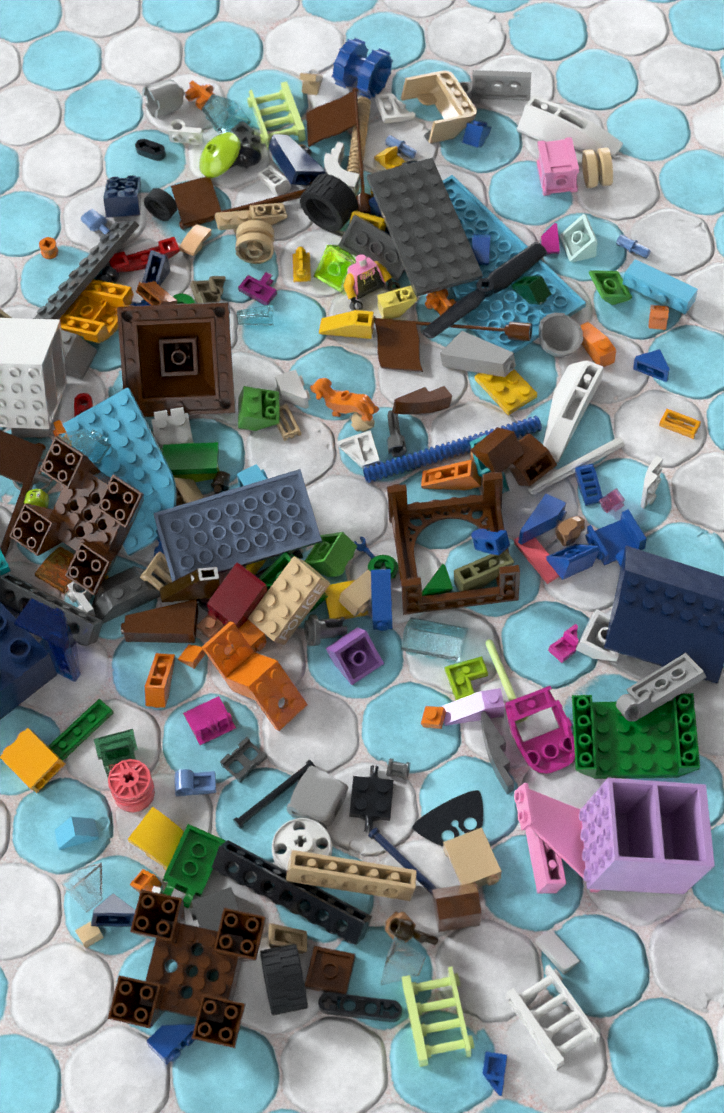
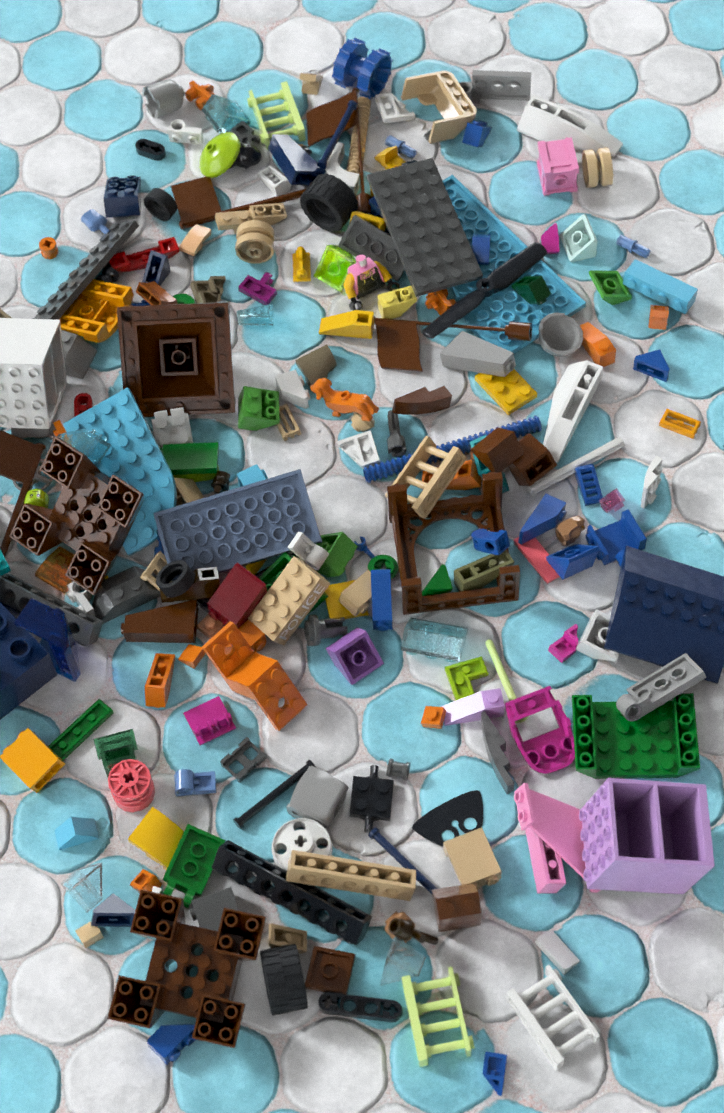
none -> black tyre [156,560,195,597]
none -> white plate [288,532,329,570]
none -> dark tan slope [295,344,337,387]
none -> dark blue bar [317,100,358,169]
none -> tan fence [385,436,467,519]

